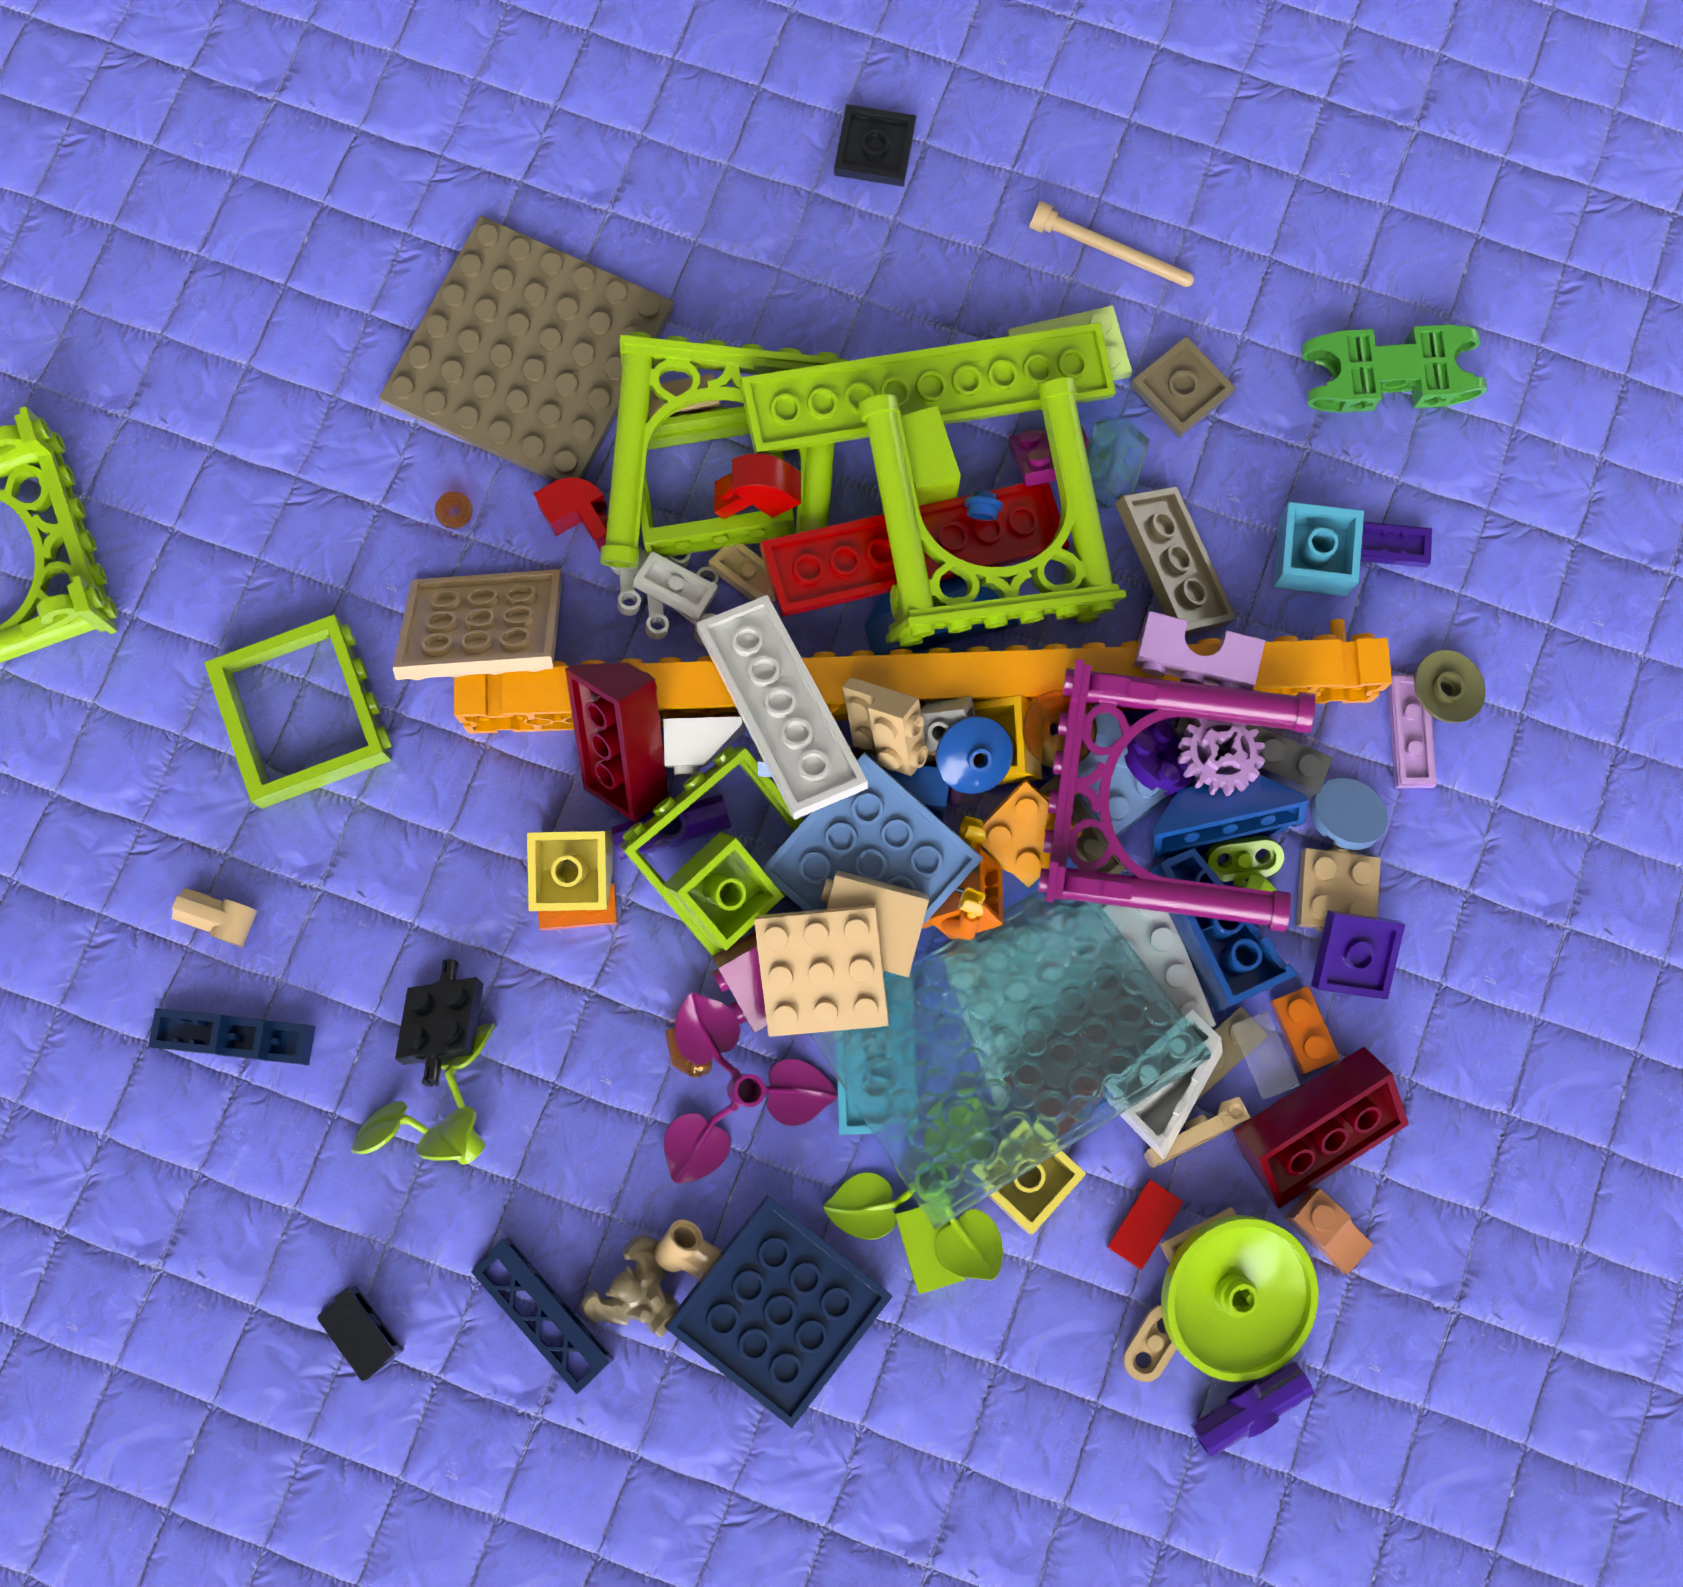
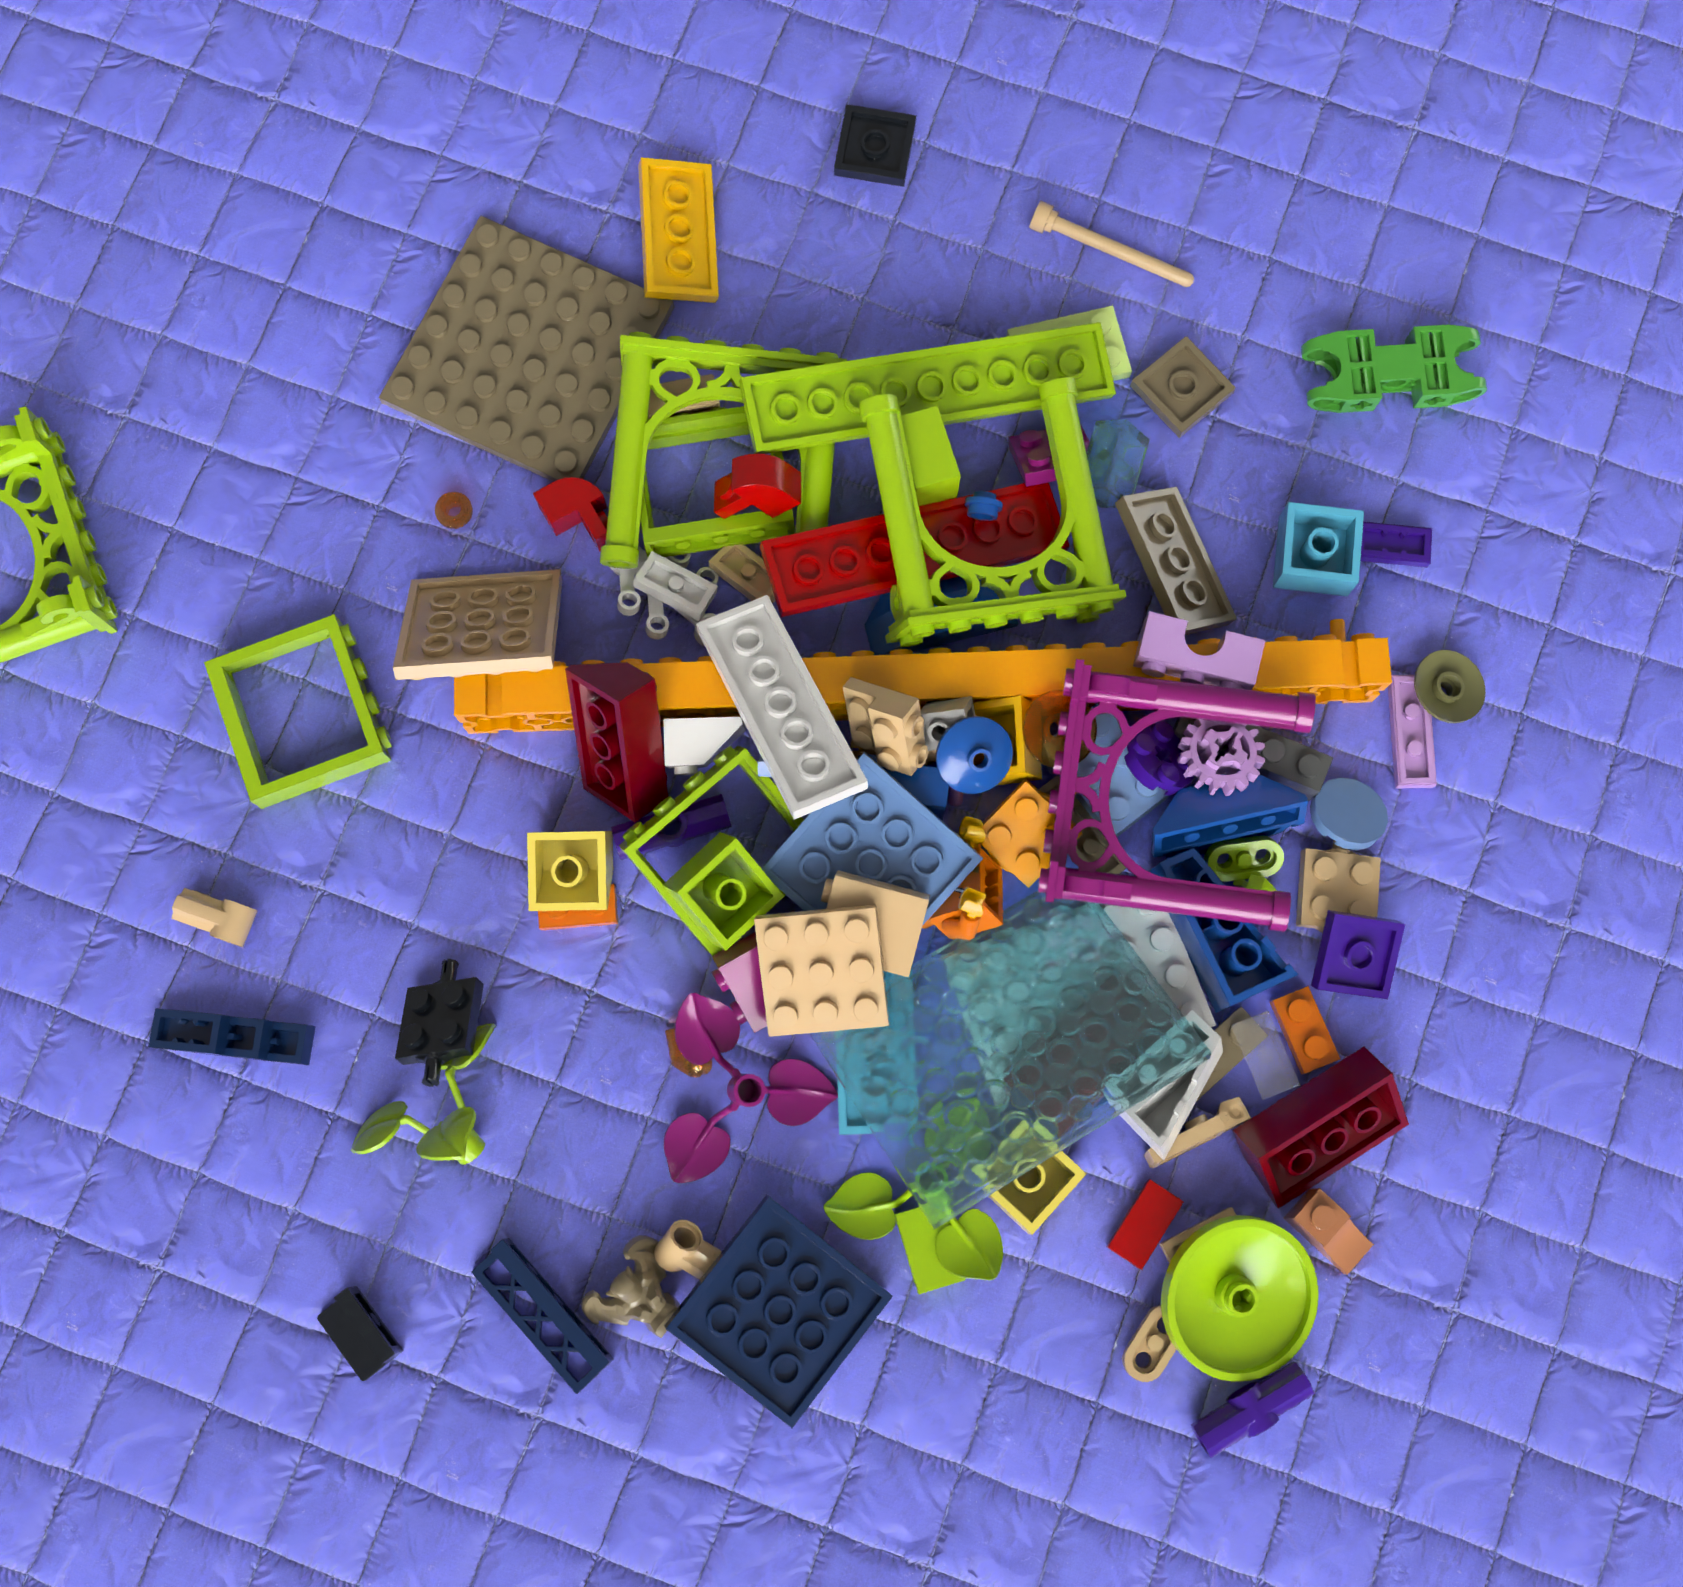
none -> yellow plate [638,157,719,303]

